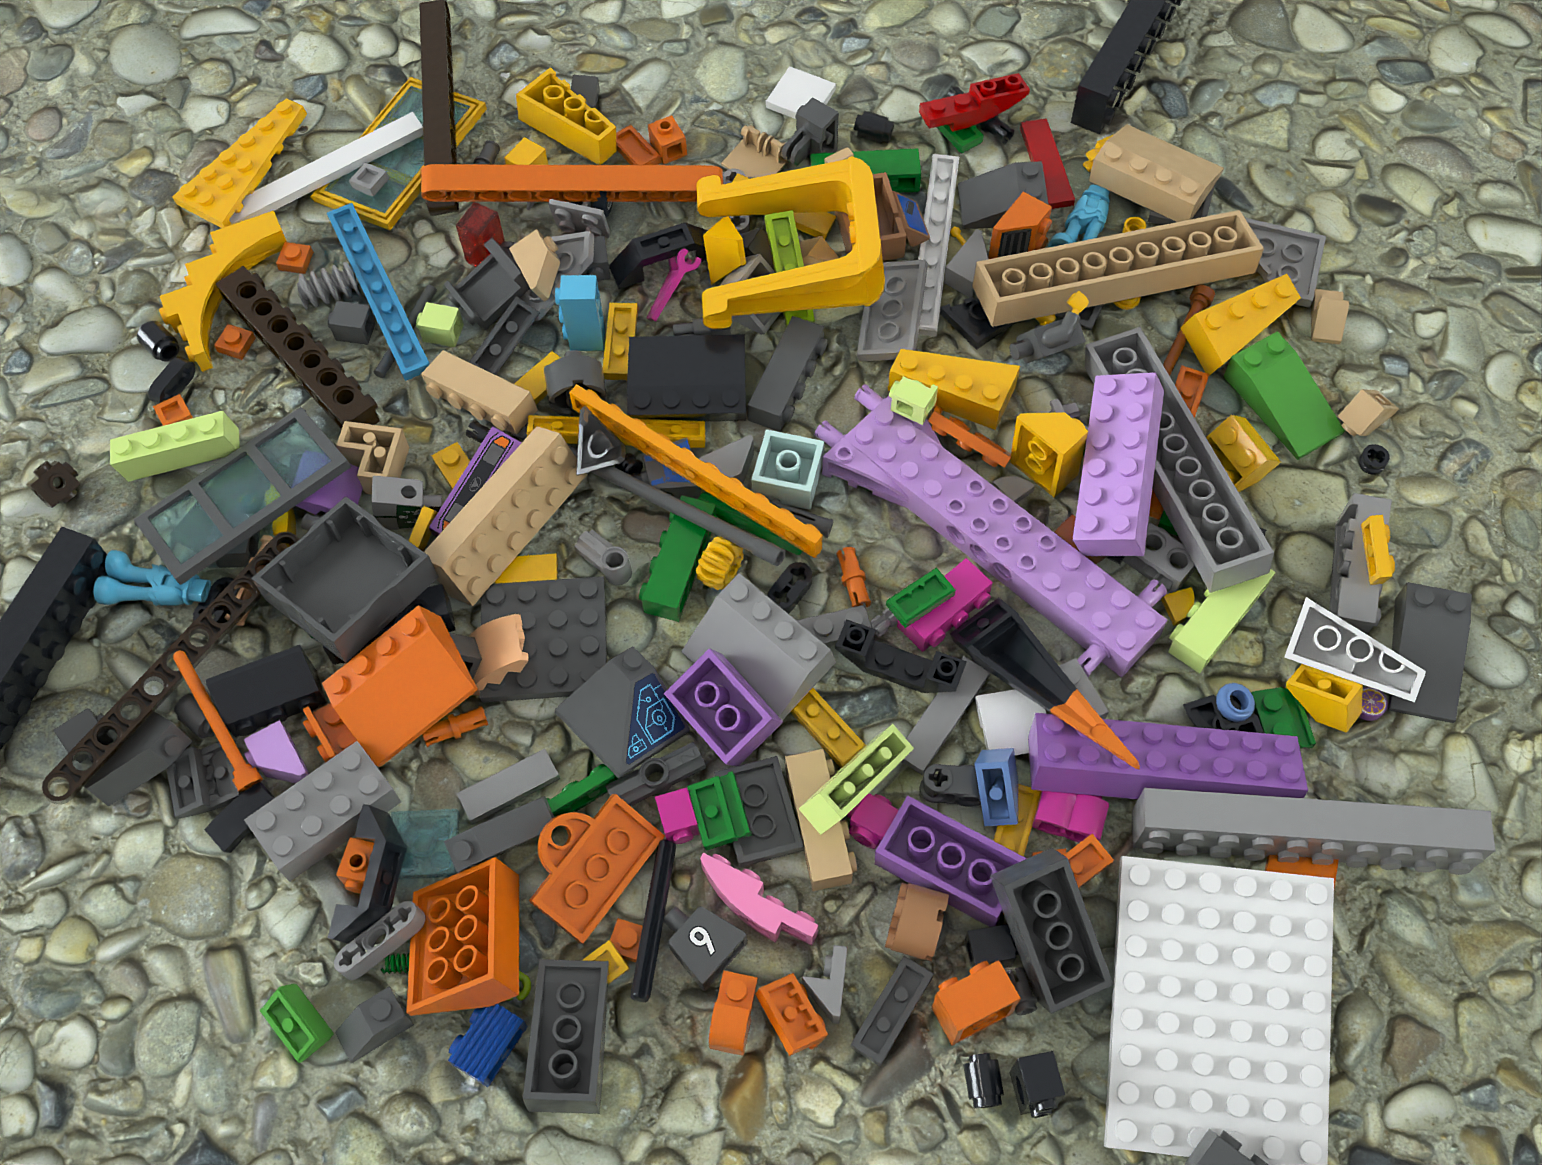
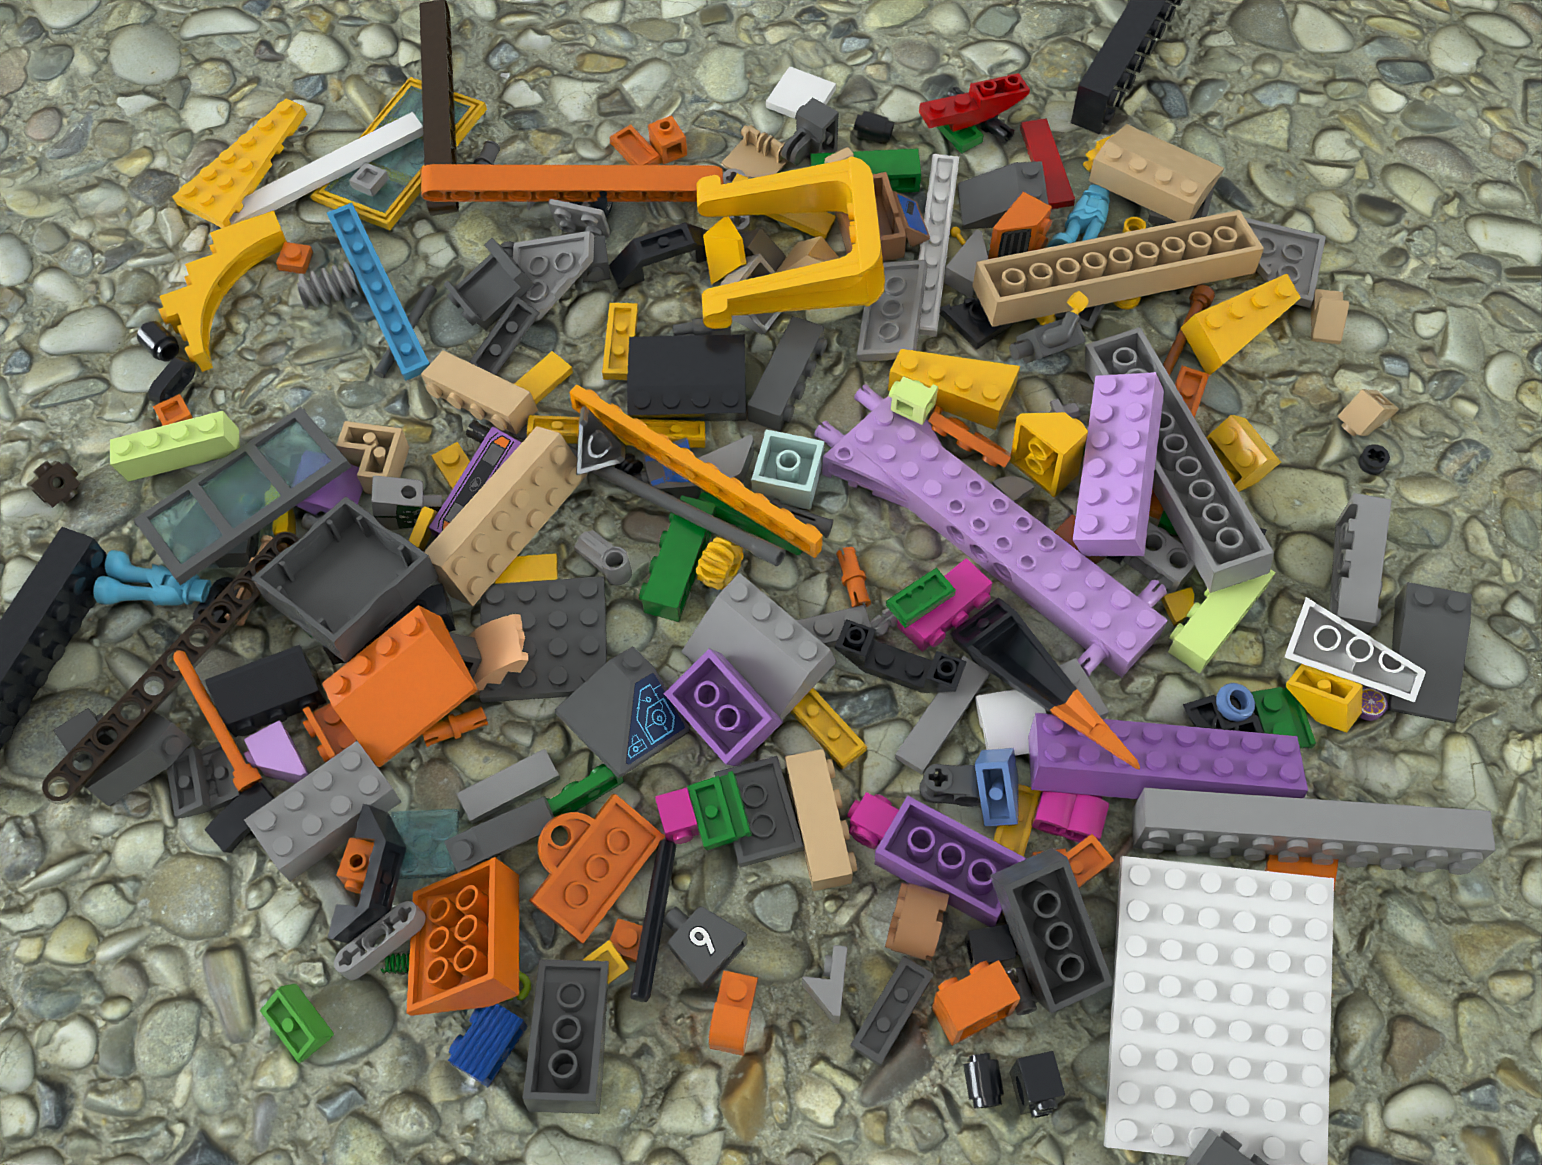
dark grey brick [174,693,220,739] -> none
orange plate [214,324,256,360] -> none
dark brown brick [216,266,380,430] -> none
dark grey brick [328,301,376,345] -> none
dark grey slope [335,986,414,1063] -> none
yellowish green brick [416,302,464,347] -> none
clear red brick [456,202,505,267] -> none
yellow brick [504,137,549,165] -> none
tan slope [509,229,560,302] -> none
yellow wedge [516,67,617,165] -> none
dark grey brick [544,350,607,417] -> none
medium azure brick [555,275,605,351] -> none
dark grey slope [571,75,600,108] -> none
dark grey piece [605,742,706,806] -> none
dark pink flag [646,249,701,322] -> none
bright pink slope [700,853,818,946] -> none
orange bracket [755,973,828,1056] -> none
lime plate [764,210,815,328] -> none
black beam [767,562,812,614] -> none
yellowish green brick [799,724,914,835] -> none
bright green slope [1223,331,1345,460] -> none
yellow plate [1361,515,1395,585] -> none

